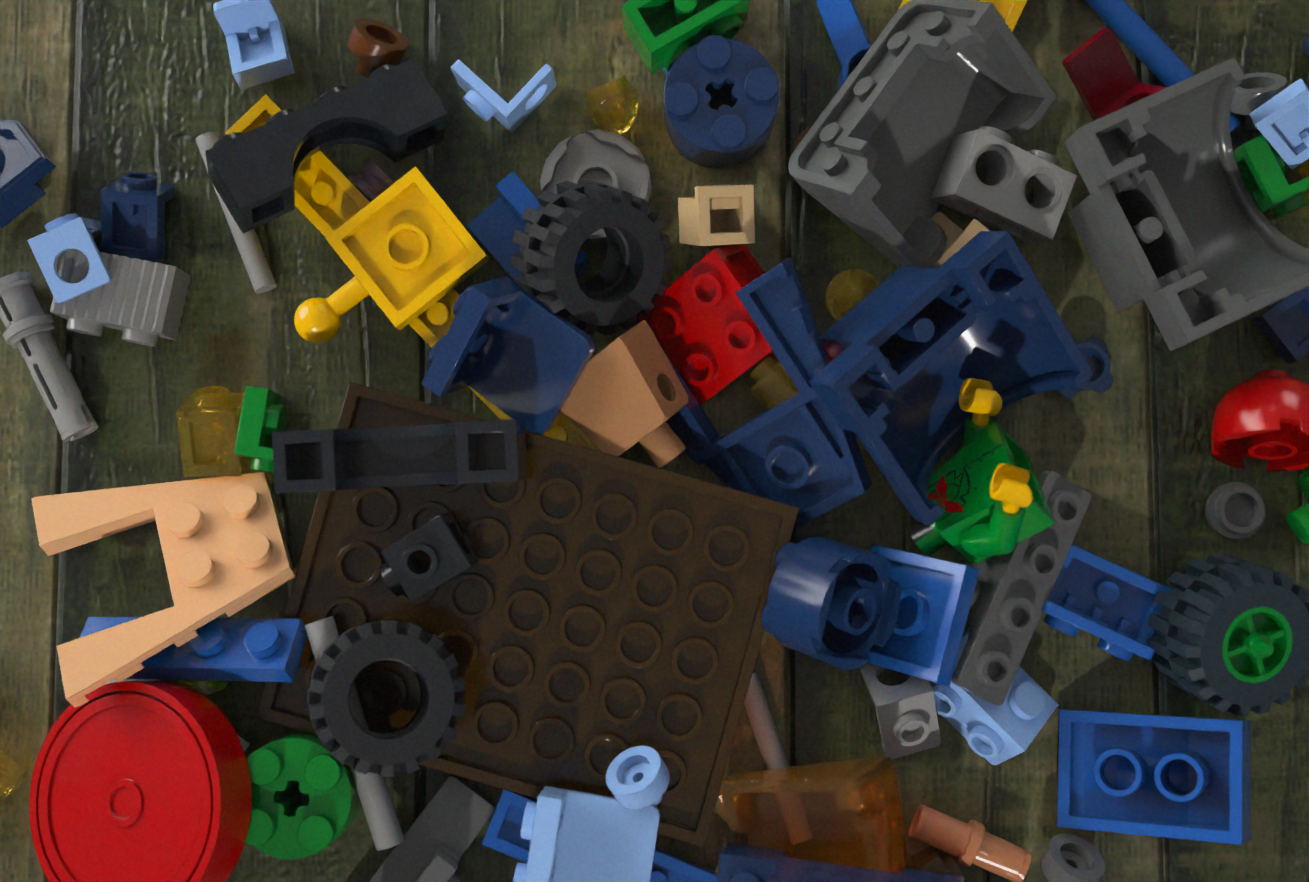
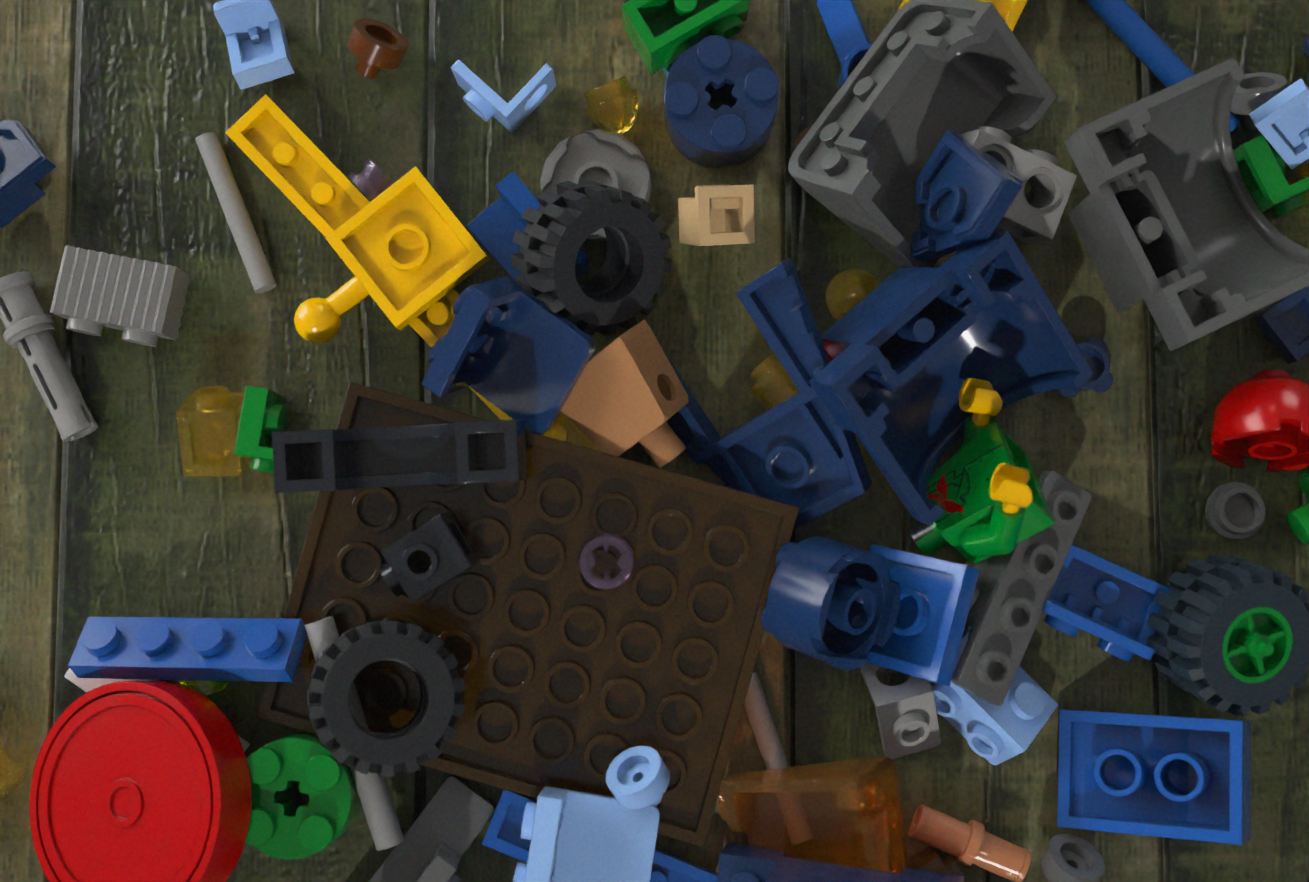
light blue bracket [27,213,112,303] -> none
light nougat wing [31,472,295,708] -> none
dark blue bracket [101,172,175,262] -> none
black arch [205,58,448,234] -> none
red bracket [637,244,773,404] -> none
dark red bracket [1062,28,1167,121] -> none
none -> clear purple bush [579,534,634,589]
none -> dark blue plate [912,130,1024,263]

